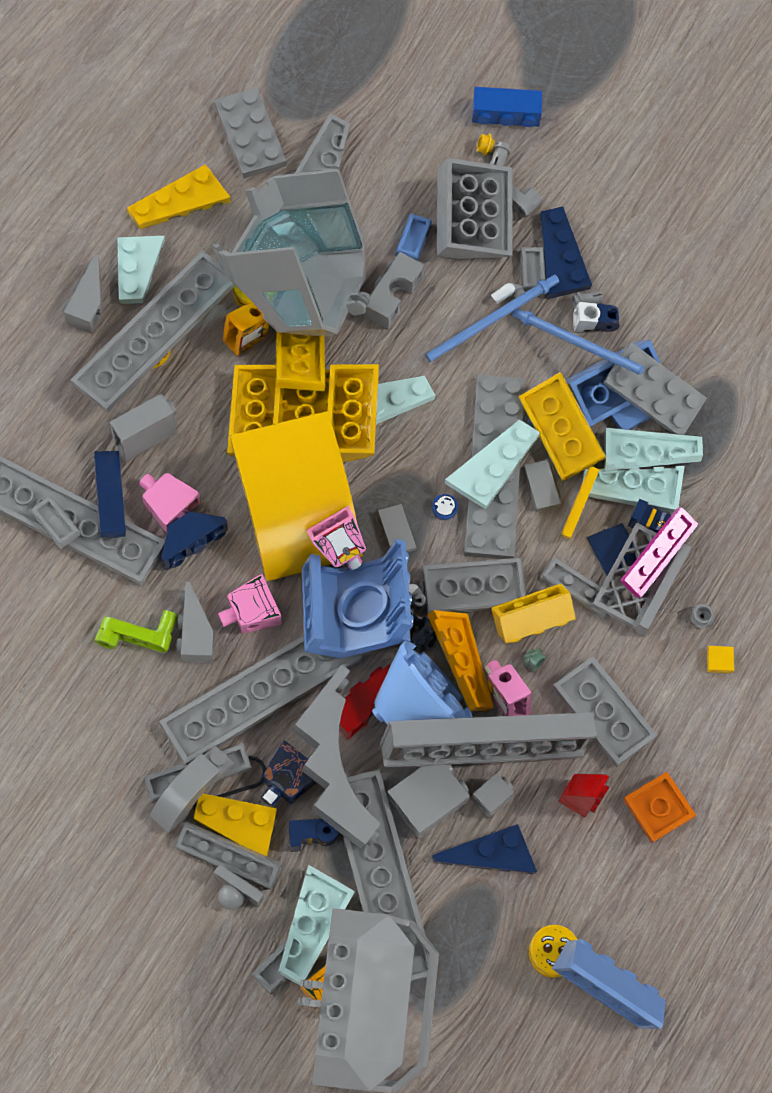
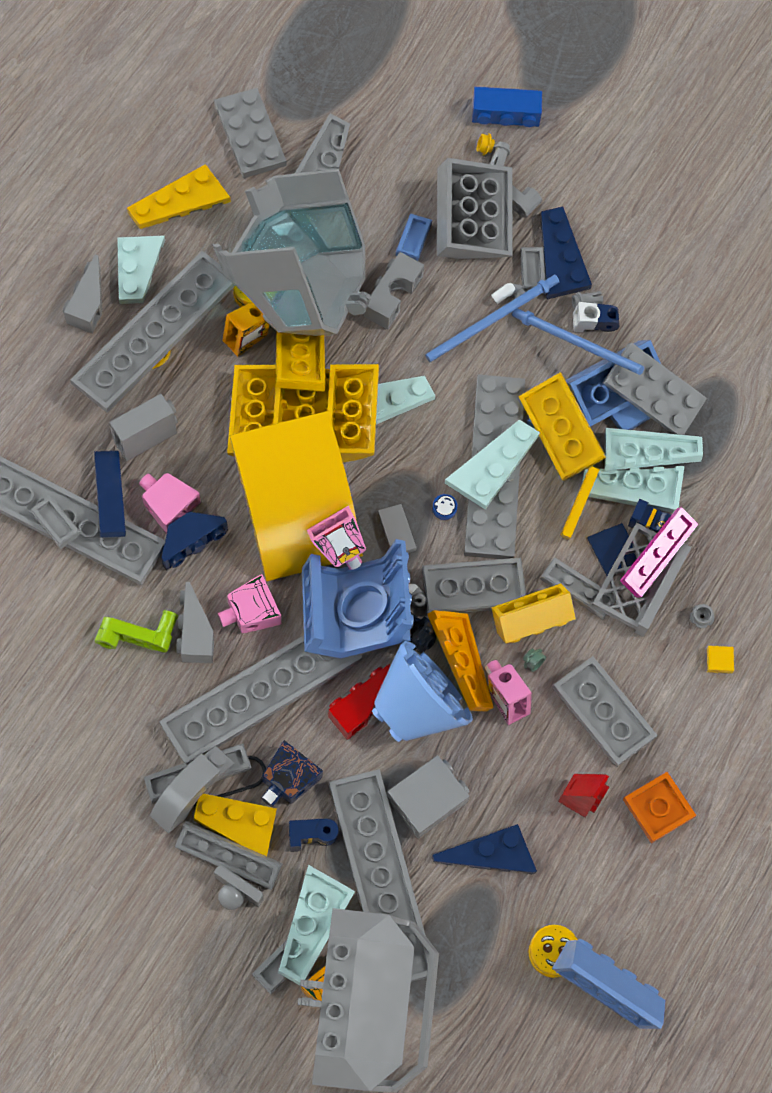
light grey arch [292,665,381,849] -> none
light grey tile [380,712,597,768] -> none
light grey brick [471,773,514,819] -> none
light grey tile [523,460,561,512] -> none

